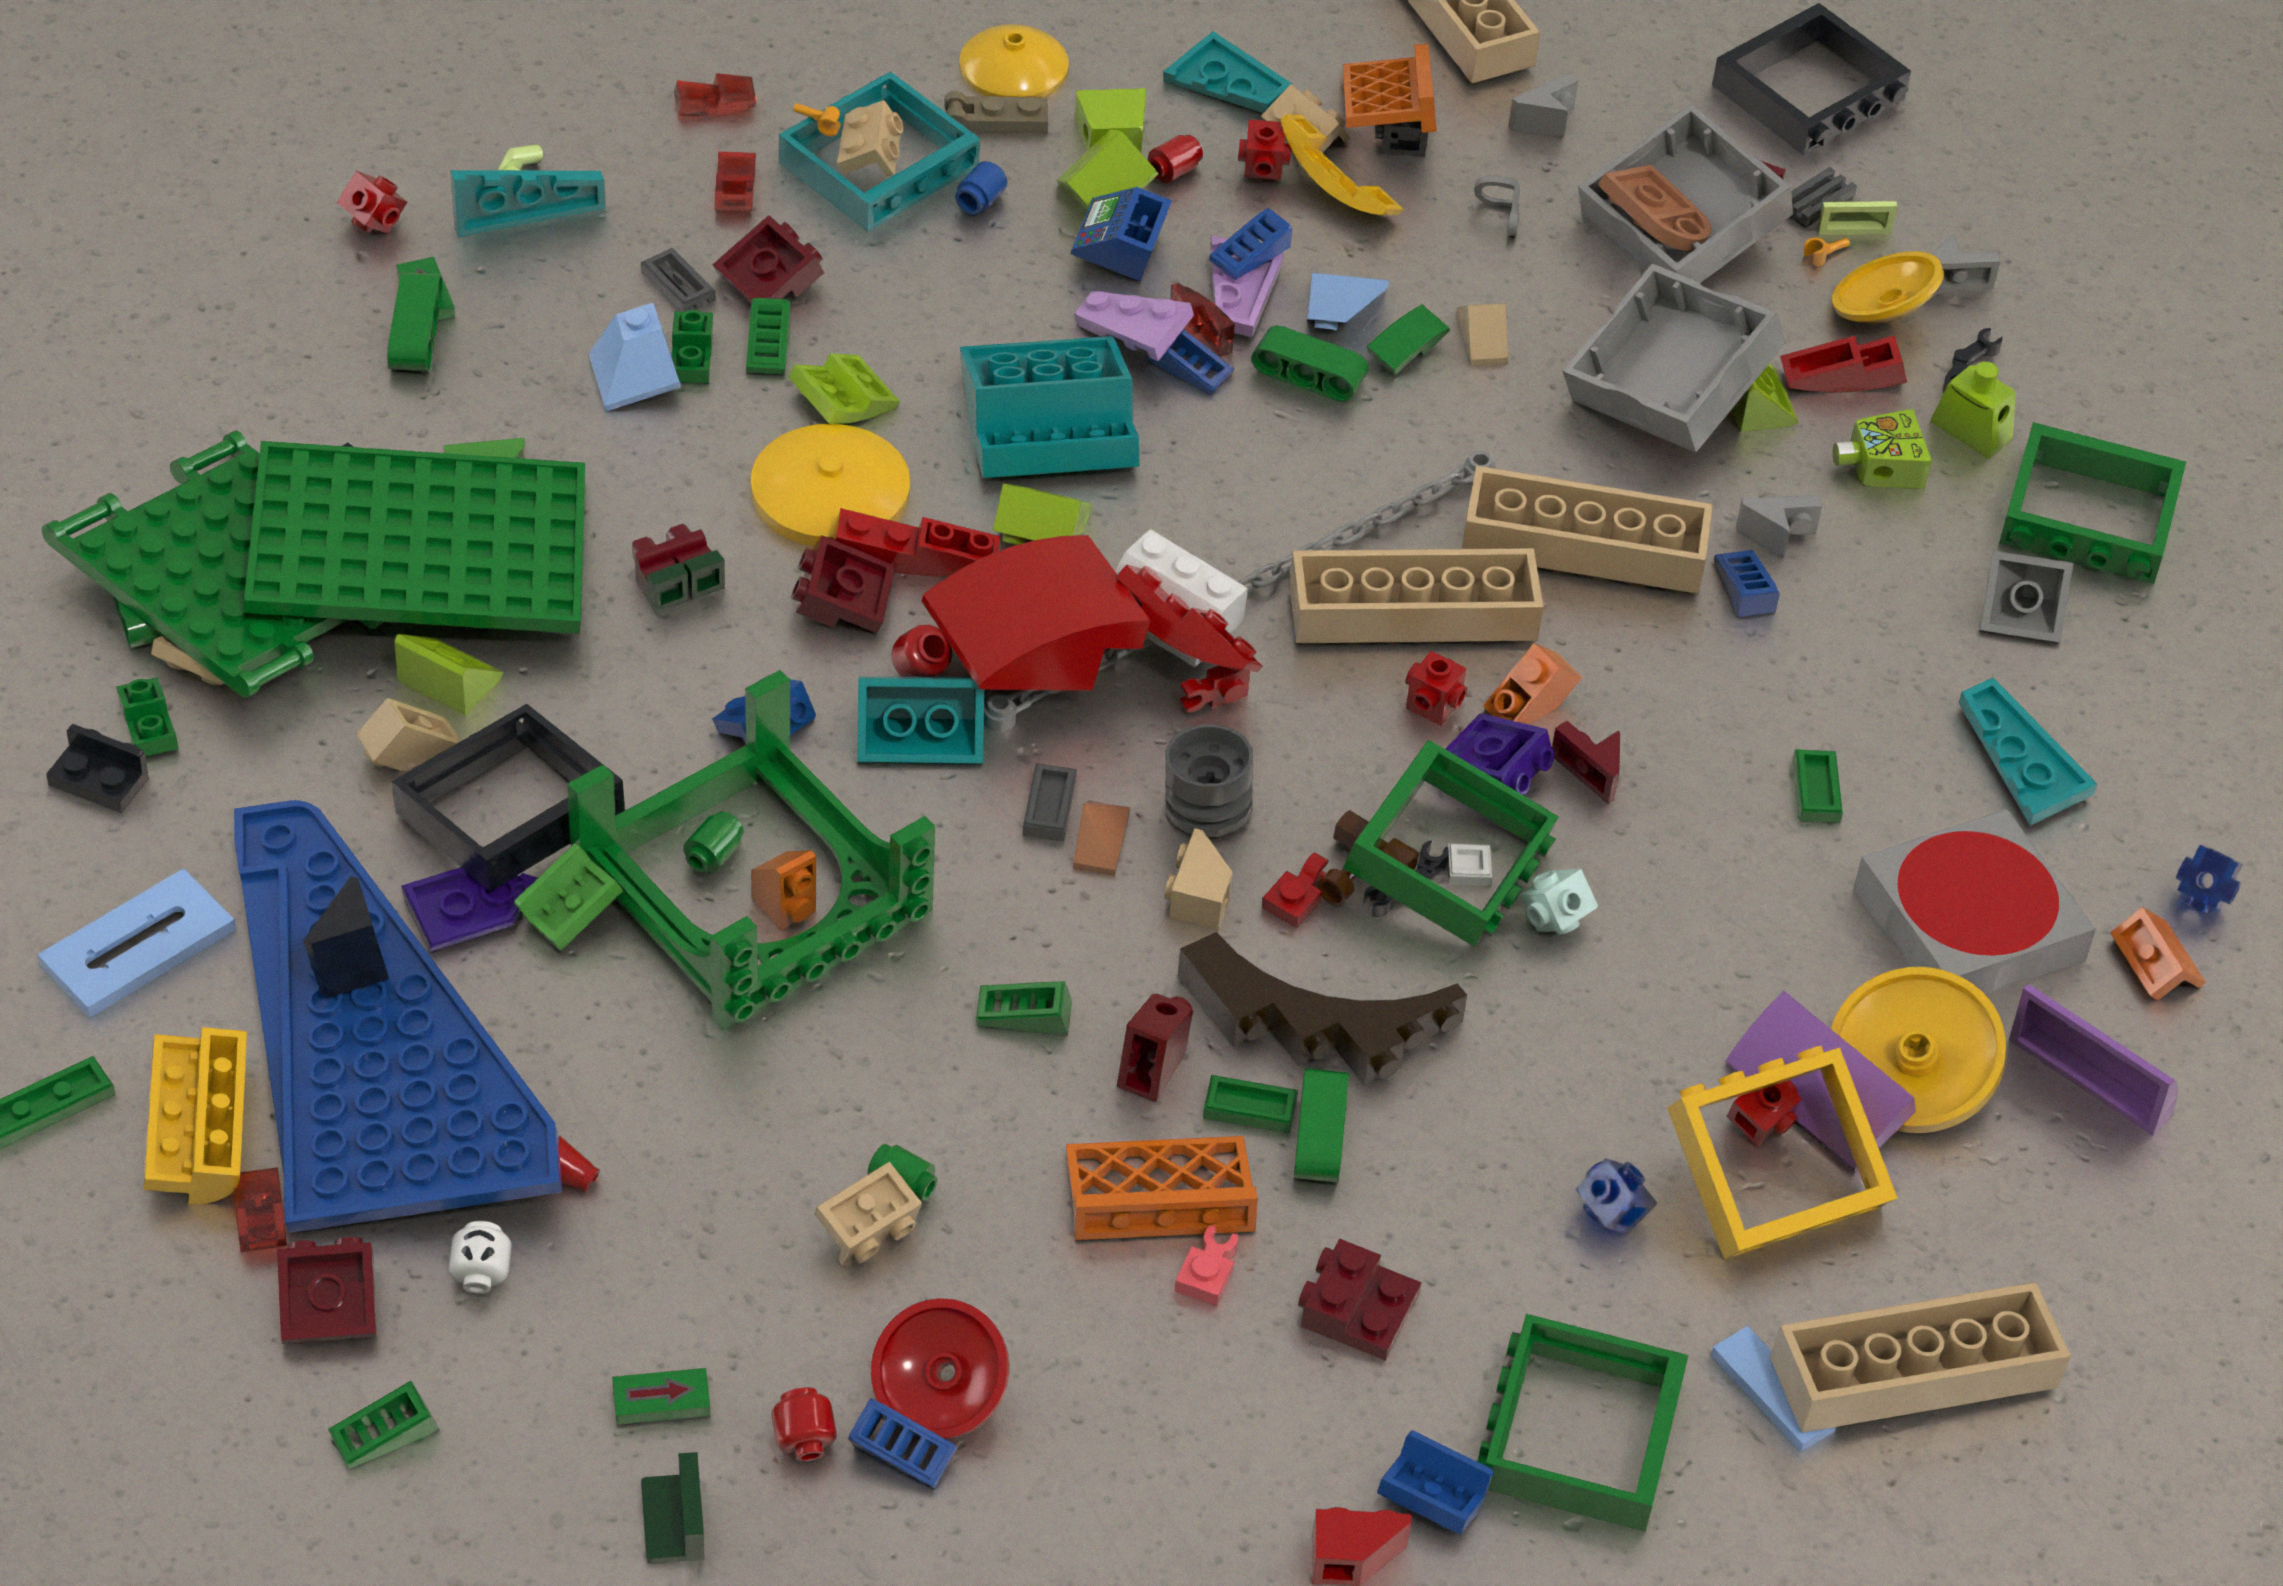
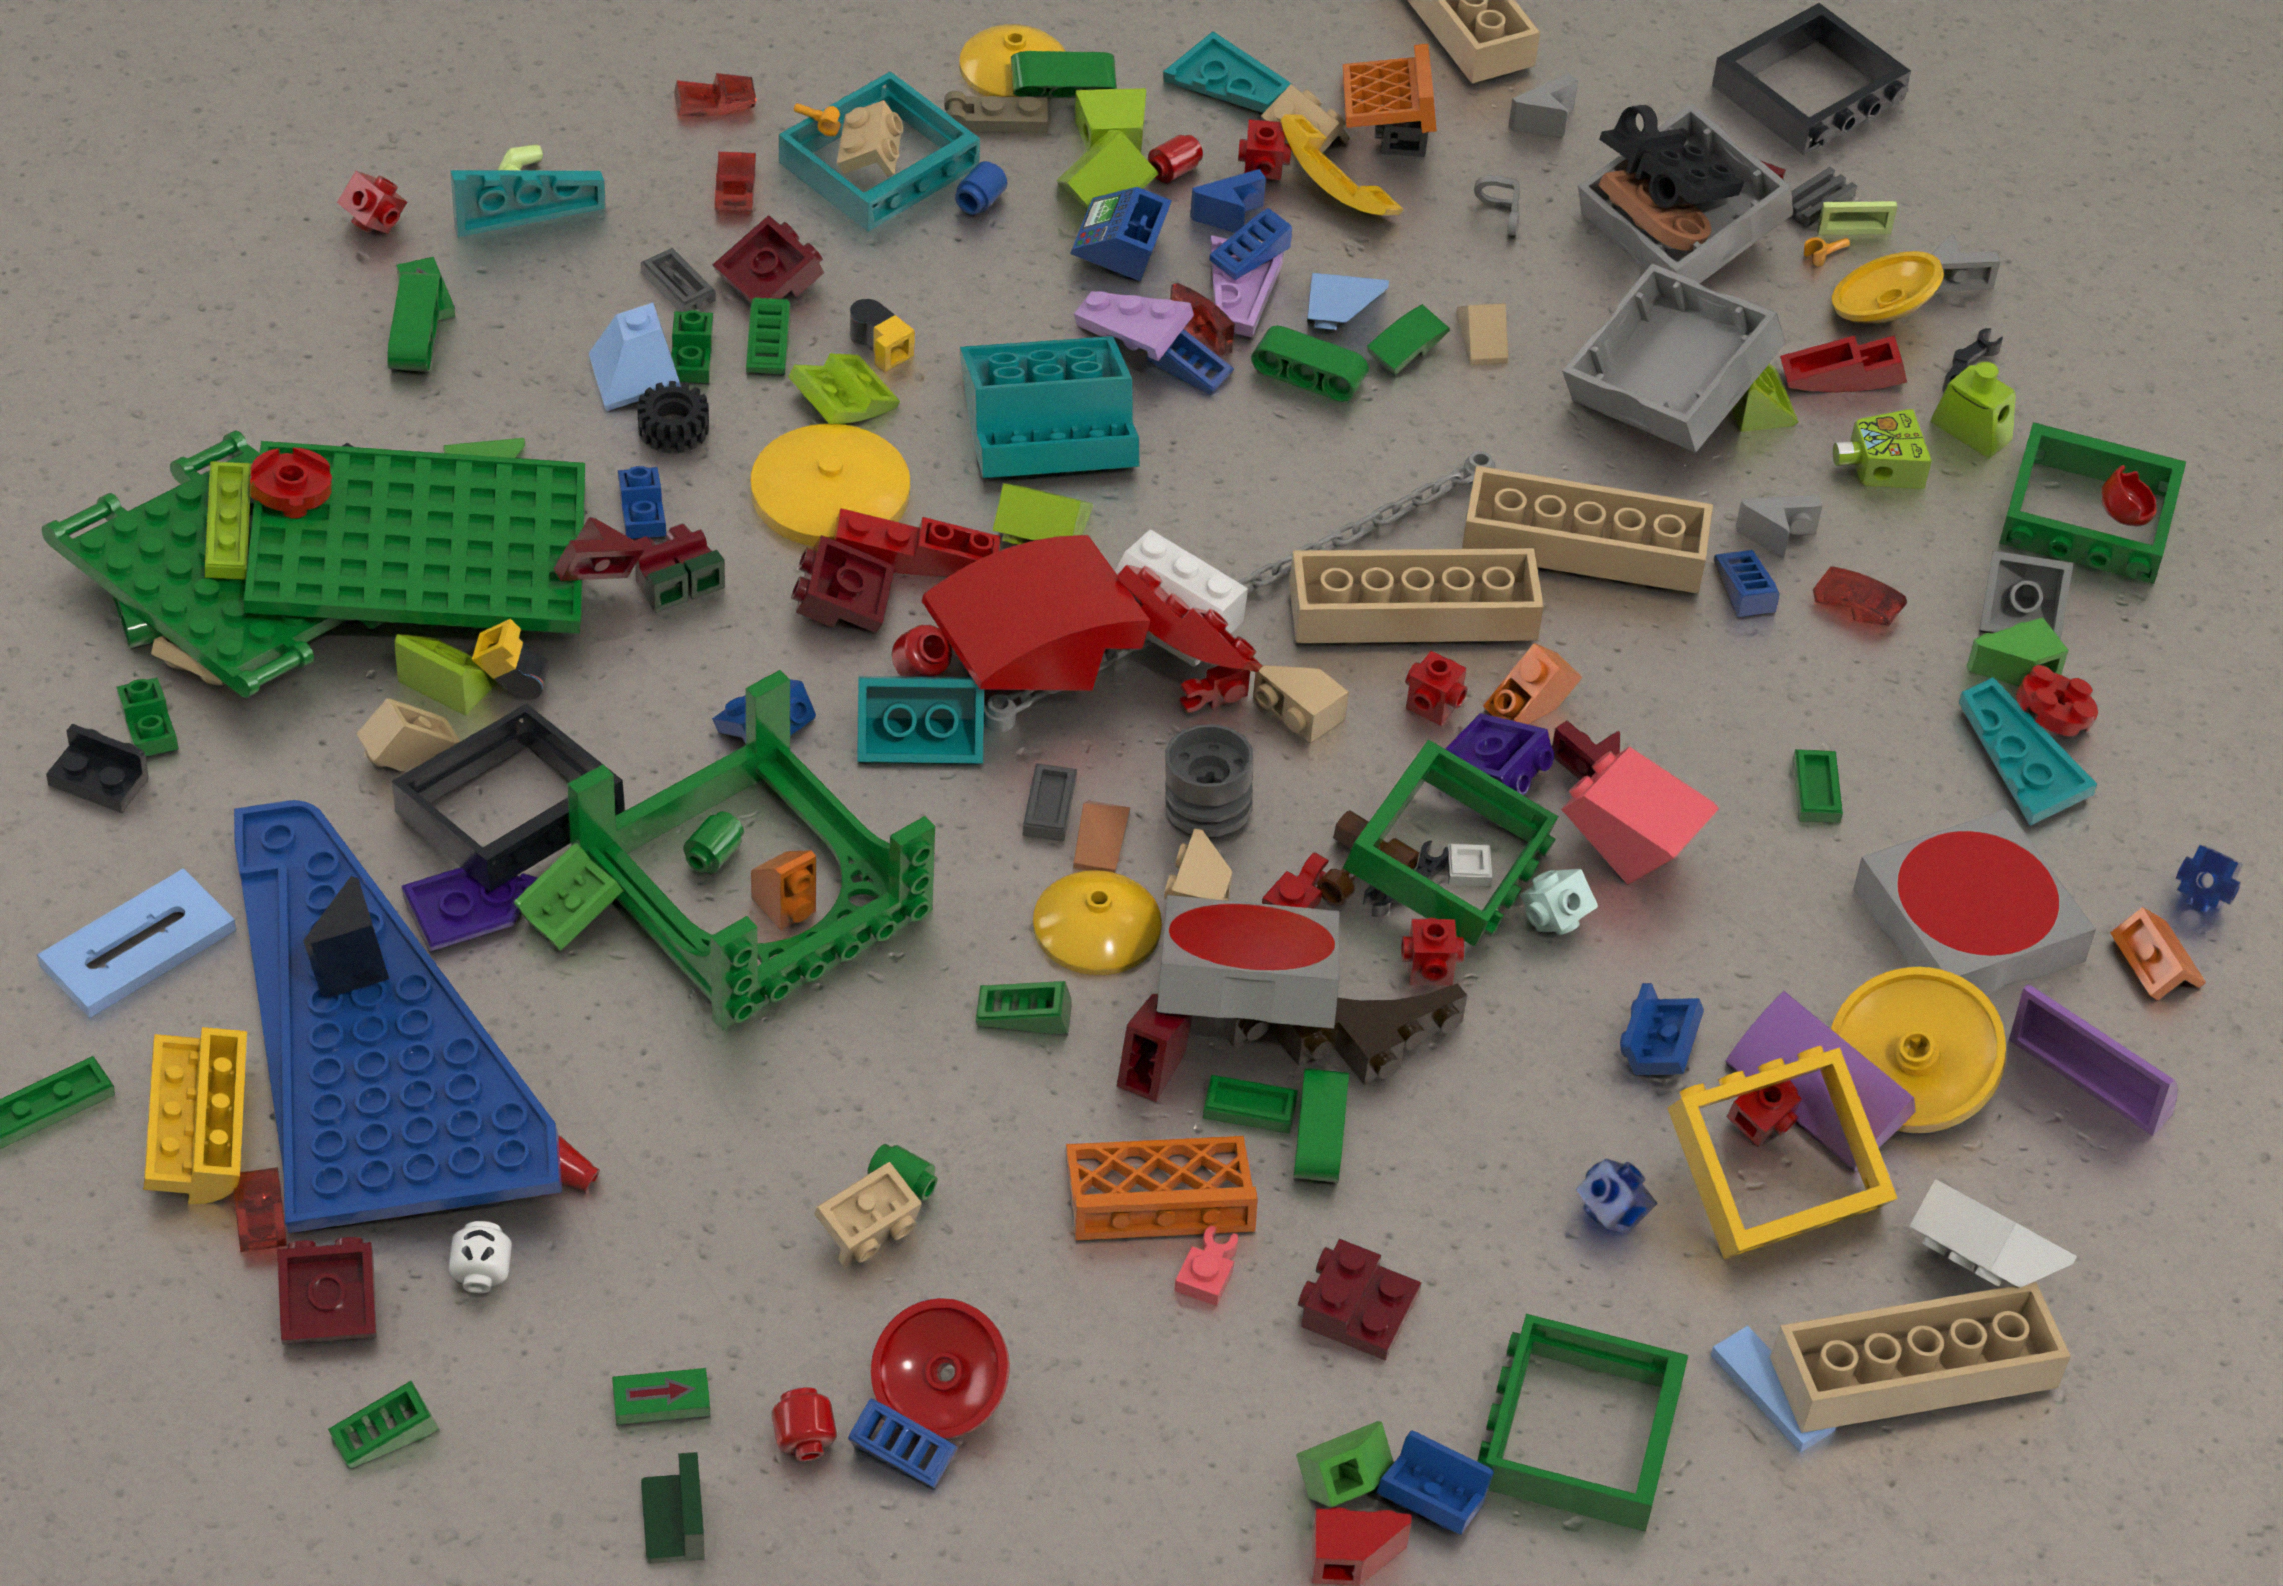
none -> lime tile [205,461,251,580]
none -> red plate [250,447,332,518]
none -> leg [472,619,549,700]
none -> dark red slope [554,517,644,581]
none -> blue slope [618,466,666,539]
none -> black tyre [637,381,709,453]
none -> leg [850,299,915,373]
none -> green beam [1011,51,1117,98]
none -> yellow dish [1033,870,1162,975]
none -> tile [1157,895,1339,1029]
none -> blue slope [1190,169,1266,233]
none -> tan slope [1253,665,1349,743]
none -> bright green slope [1296,1421,1394,1507]
none -> red brick [1401,918,1464,986]
none -> coral slope [1561,746,1719,885]
none -> black plate [1599,105,1744,208]
none -> blue bracket [1620,983,1704,1075]
none -> clear red slope [1812,566,1907,626]
none -> white slope [1910,1179,2077,1288]
none -> bright green slope [1967,617,2069,687]
none -> red plate [2016,665,2098,736]
none -> red hair [2101,465,2157,527]

